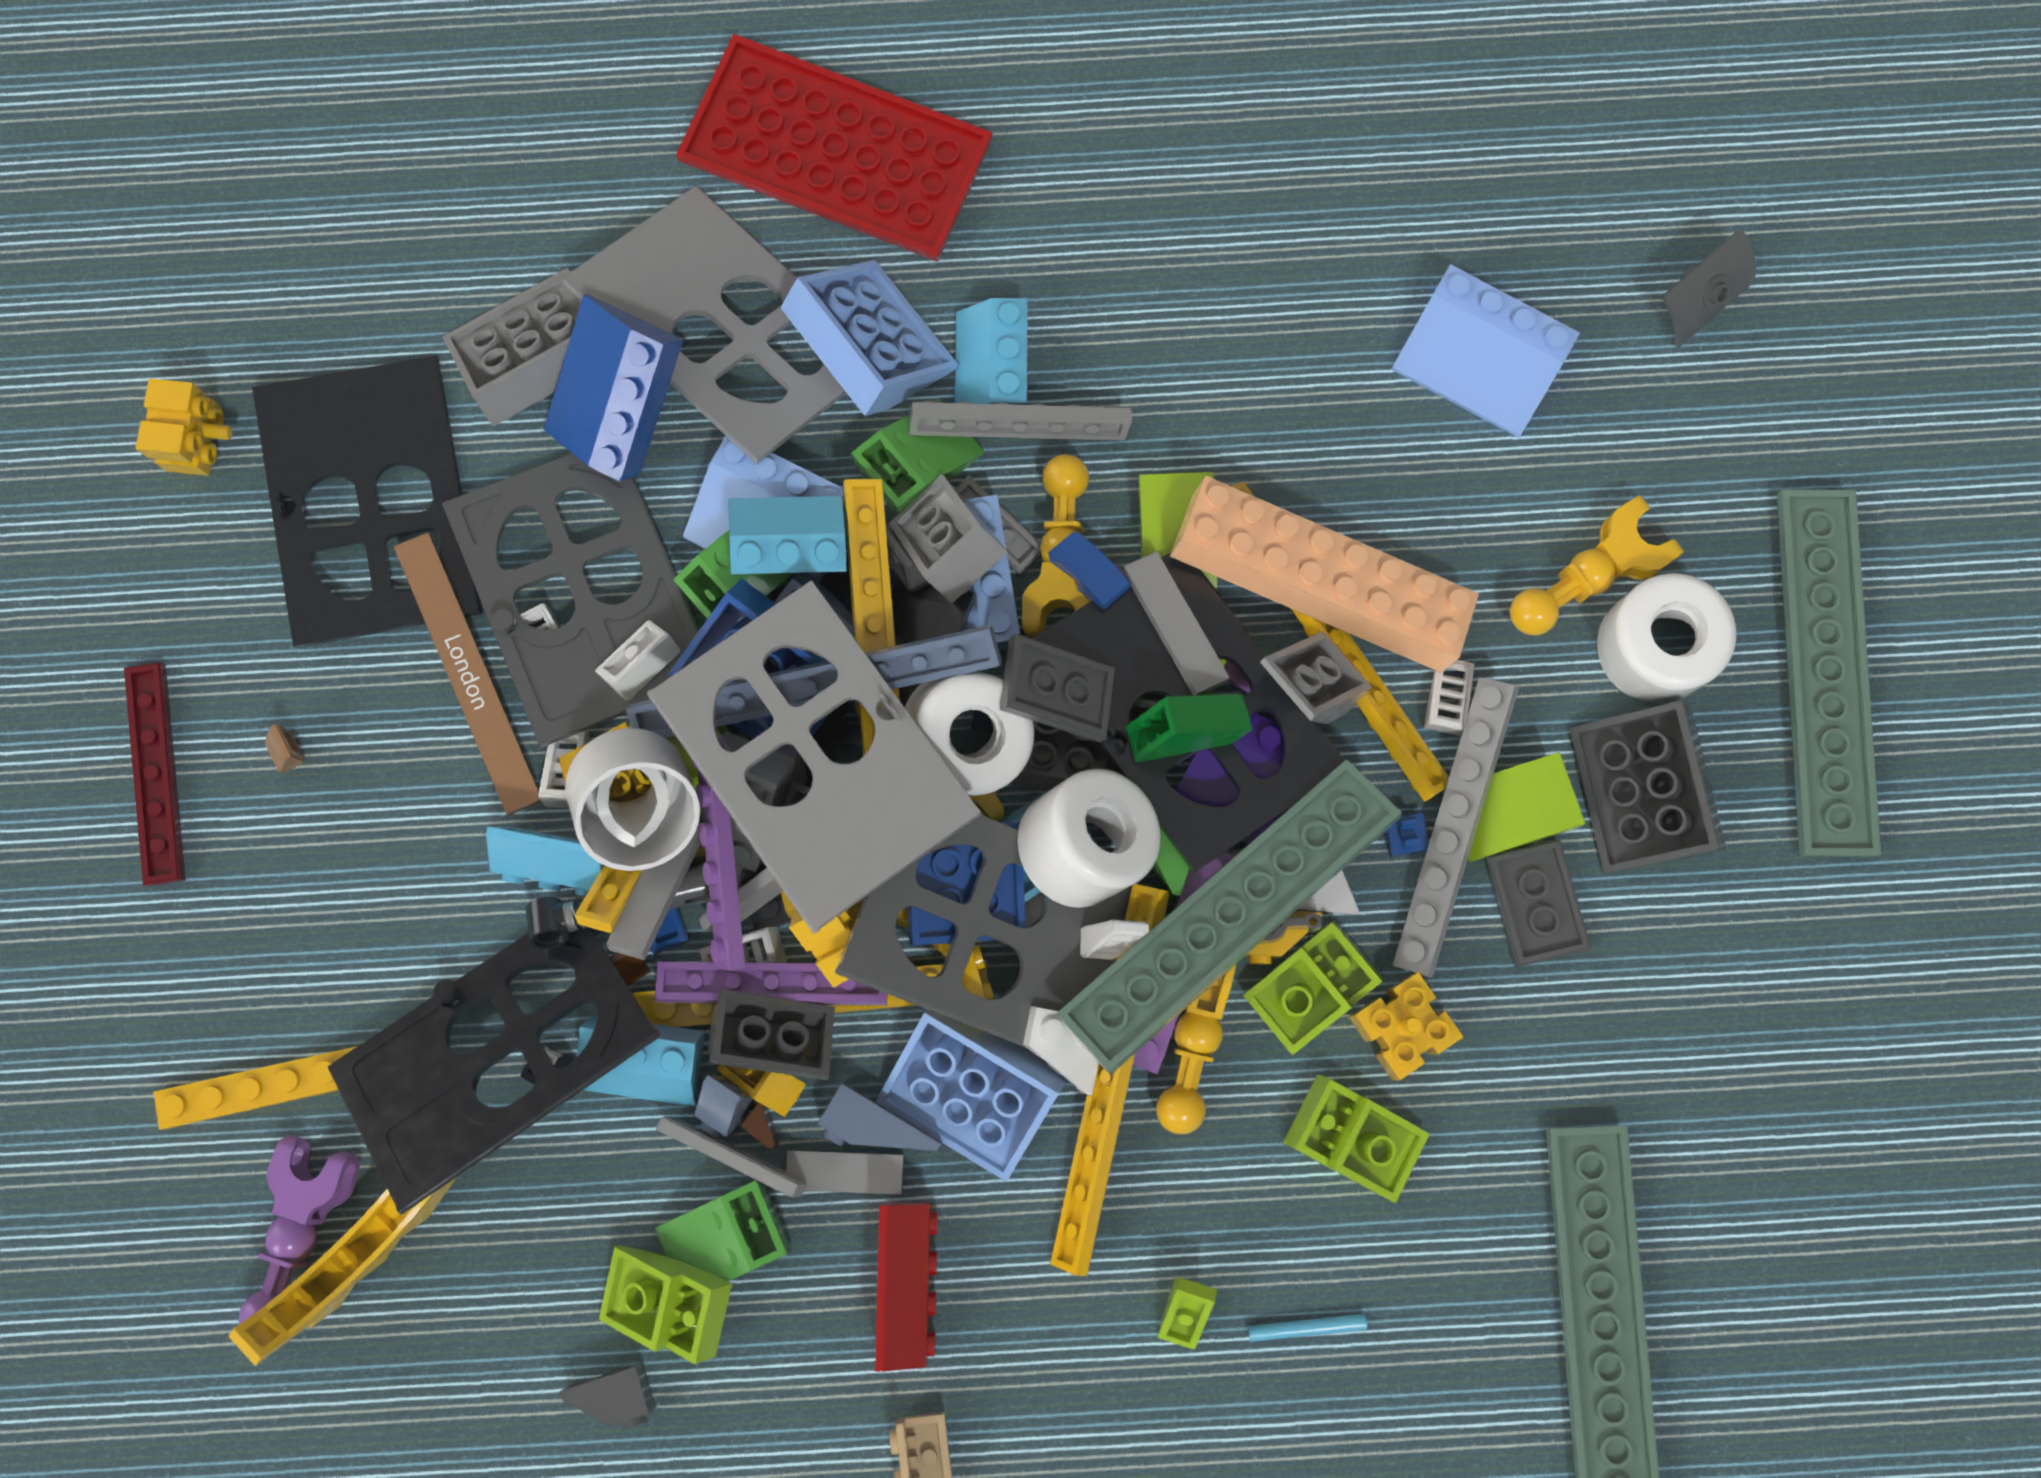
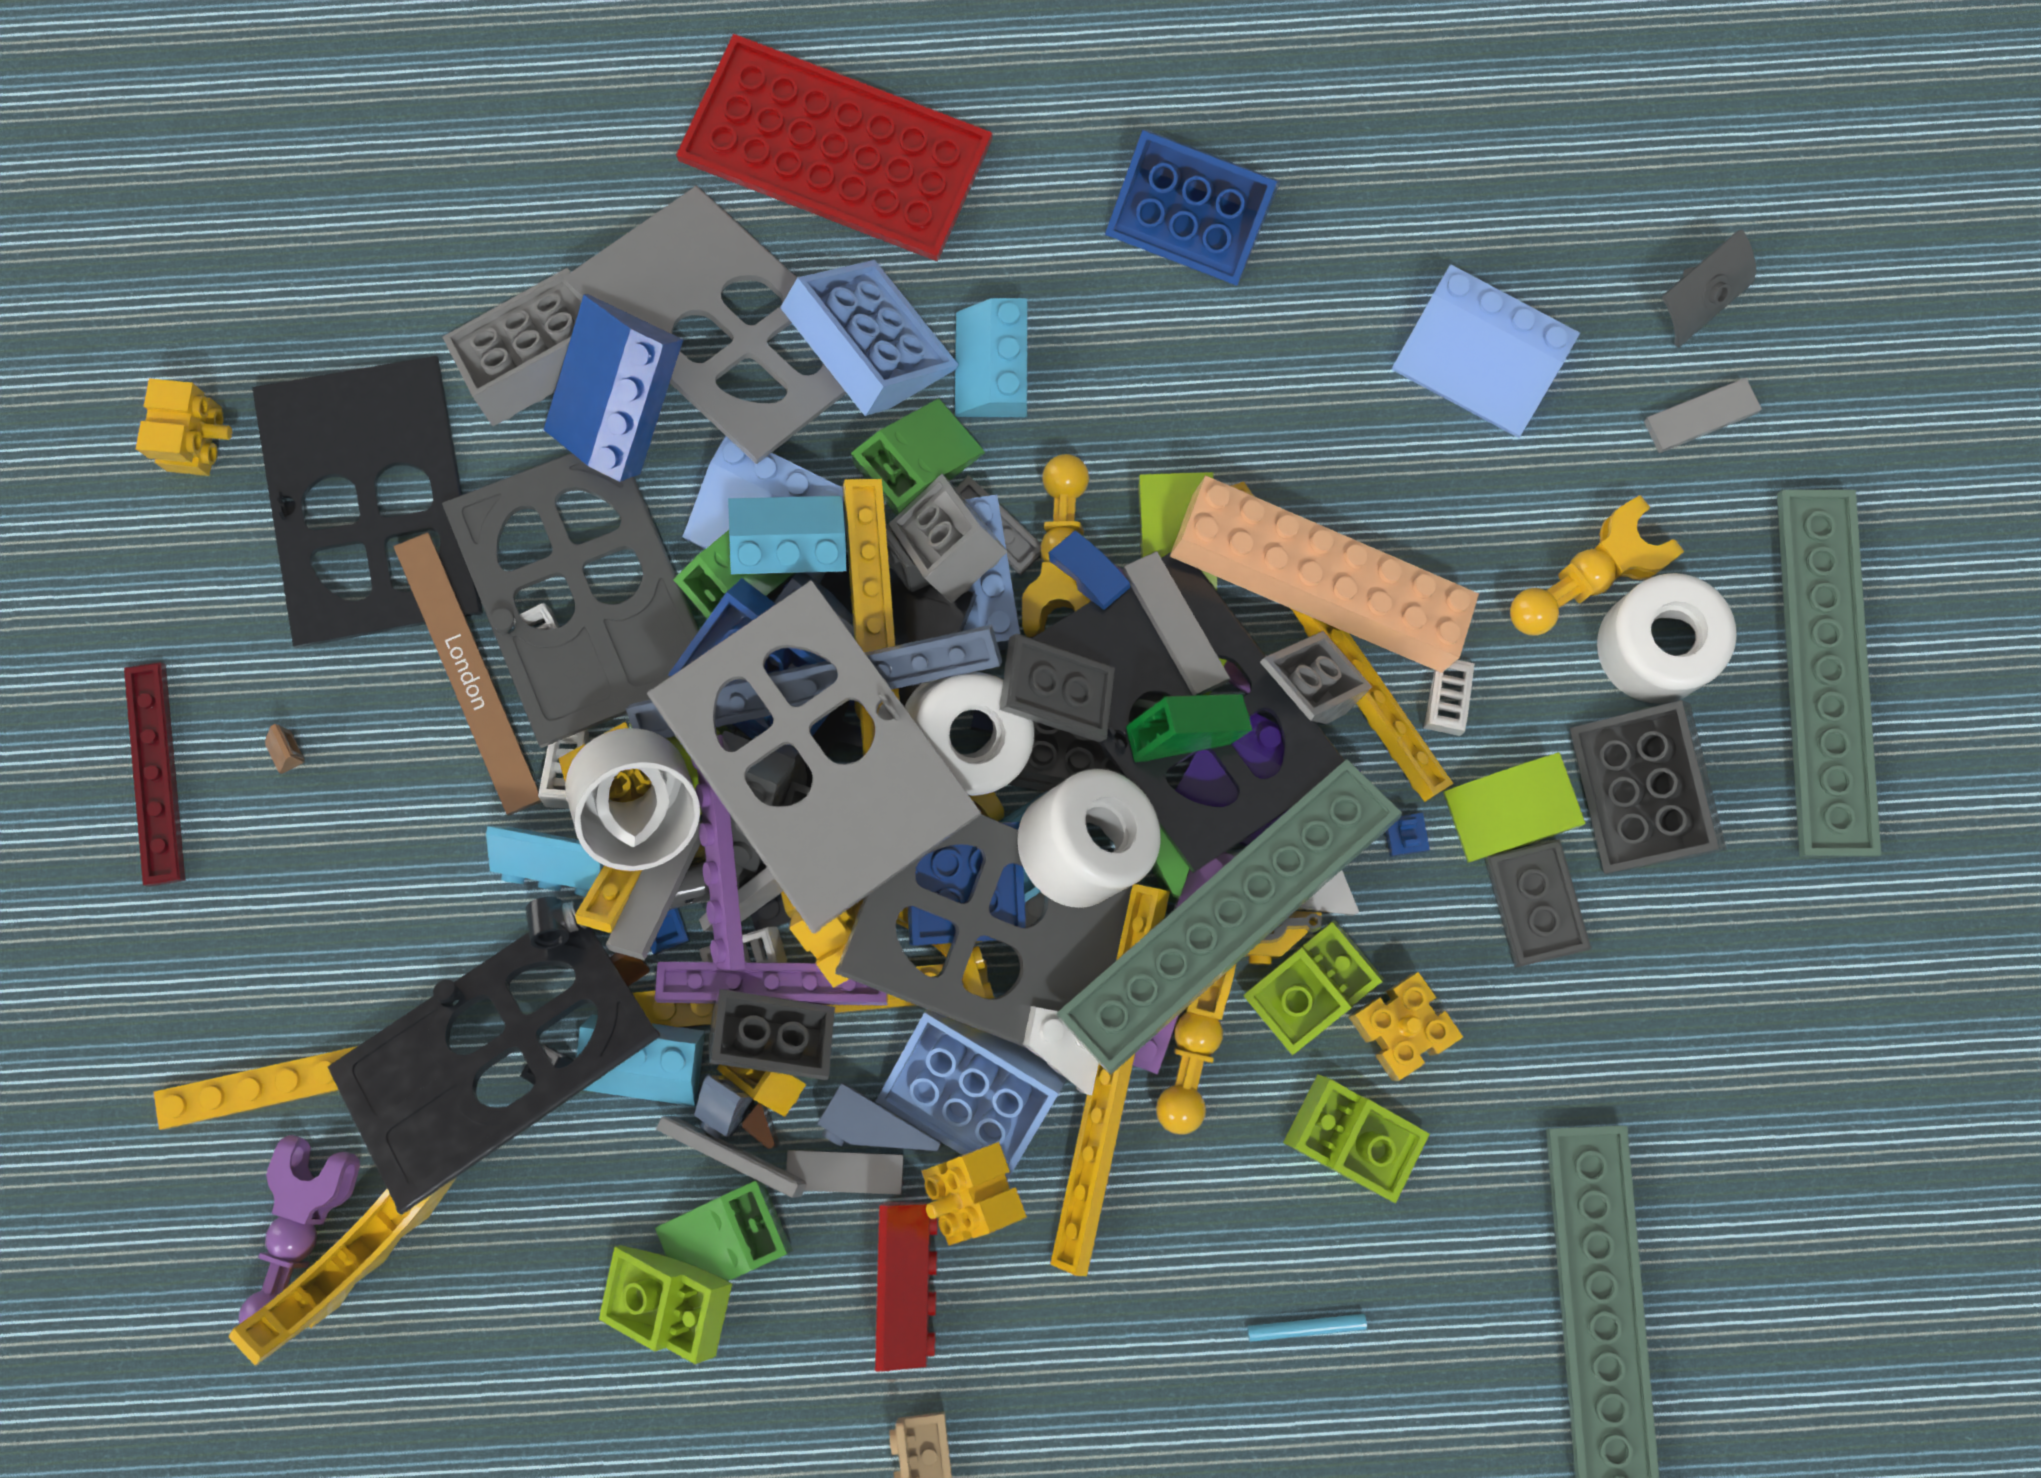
dark grey slope [559,1362,656,1429] -> none
white slope [595,620,680,701] -> none
light grey plate [909,400,1132,440] -> none
white slope [1080,920,1149,960] -> none
lime slope [1157,1277,1217,1350] -> none
light grey plate [1392,677,1519,978] -> none
none -> yellow brick [922,1142,1027,1246]
none -> blue slope [1105,130,1280,286]
none -> light grey tile [1644,378,1762,453]

